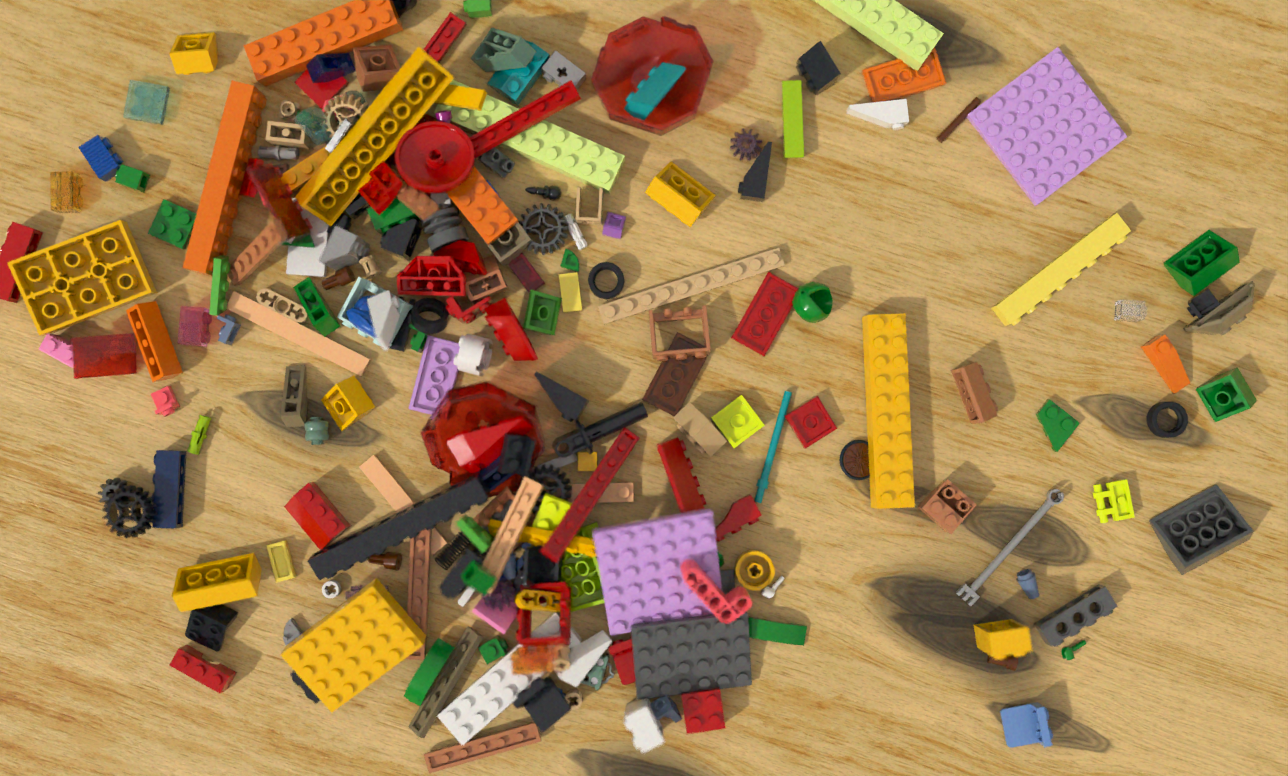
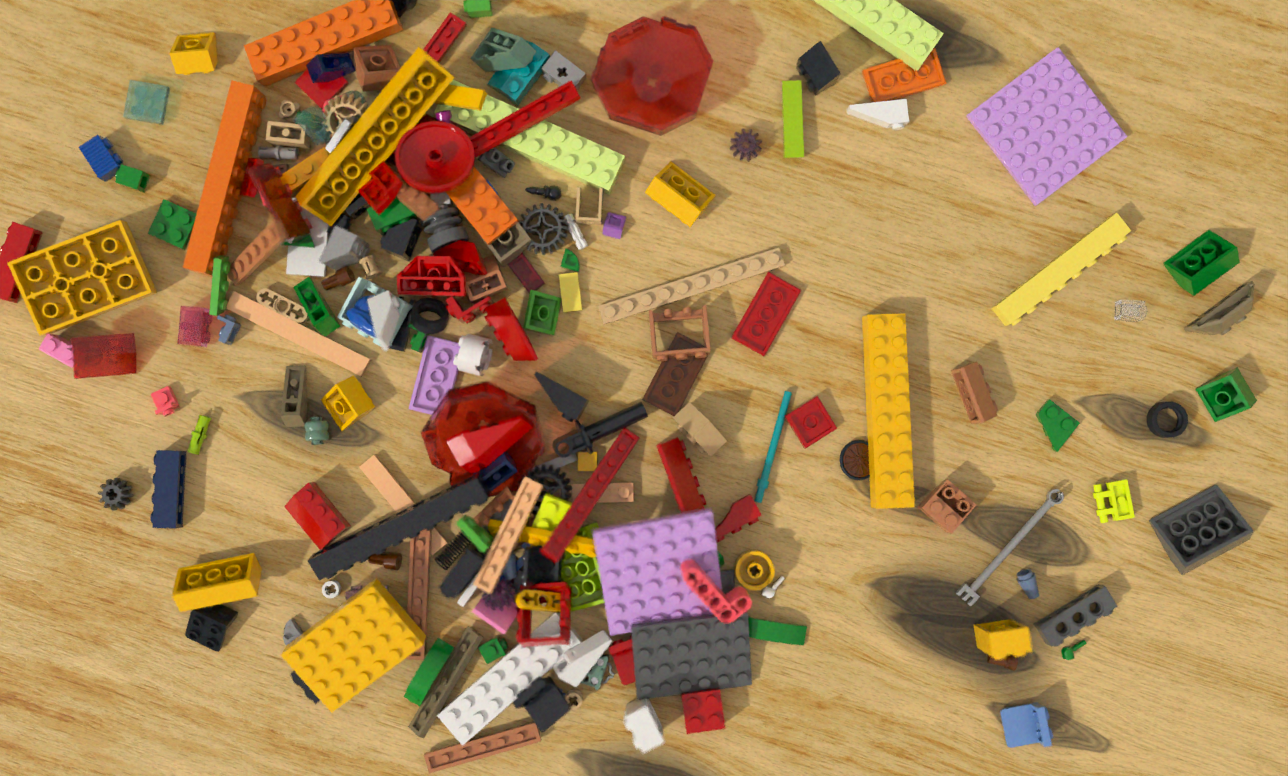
clear yellow brick [50,171,83,213] -> none
black gear [102,485,158,538] -> none
orange brick [126,301,183,382] -> none
red arch [169,645,237,694] -> none
light yellow tile [267,540,296,583] -> none
green brick [460,560,497,595] -> none
black bracket [498,433,535,477] -> none
clear orange brick [511,645,554,675] -> none
tan bush [552,644,570,671] -> none
black tyre [588,262,625,299] -> none
teal slope [624,62,686,124] -> none
sand blue bracket [650,694,682,723] -> none
neon yellow plate [711,395,765,448] -> none
black slope [738,142,772,202] -> none
green piece [792,282,833,323] -> none
reddish brown bar [936,97,981,143] -> none
orange slope [1141,334,1190,394] -> none
black bracket [1187,288,1220,319] -> none

